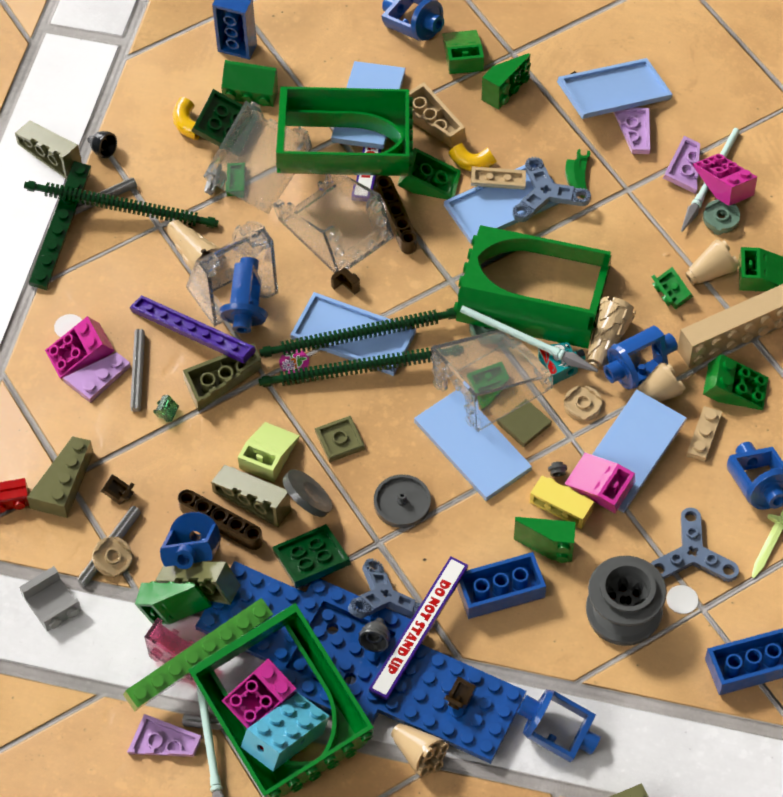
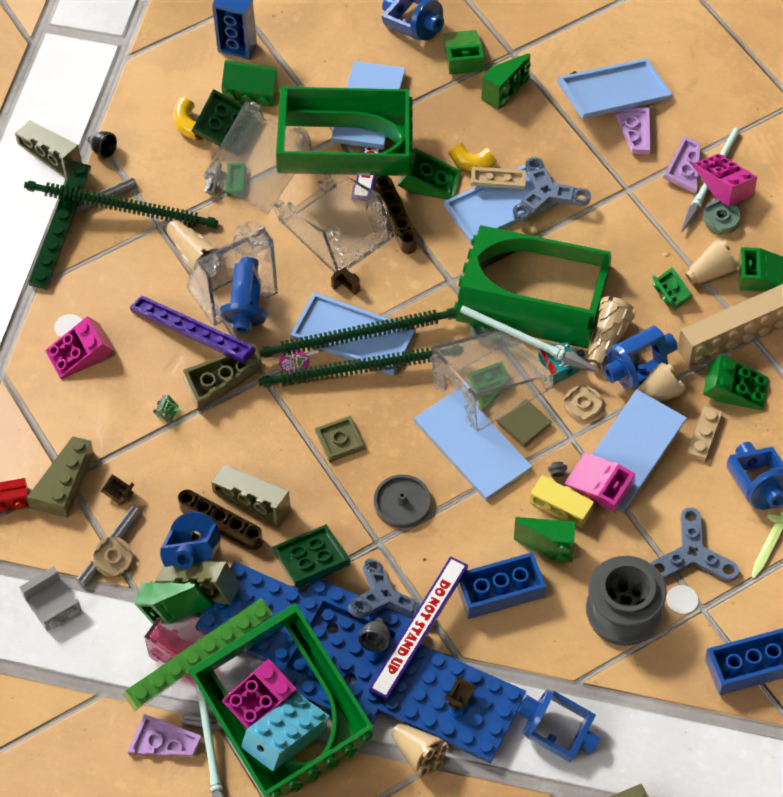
lavender wing [63,352,131,403] -> none
light grey axle [130,329,145,412] -> none
yellowish green slope [238,422,300,482] -> none
dark grey piece [283,469,332,517] -> none
tan wedge [409,82,467,148] -> none
green piece [565,149,590,198] -> none

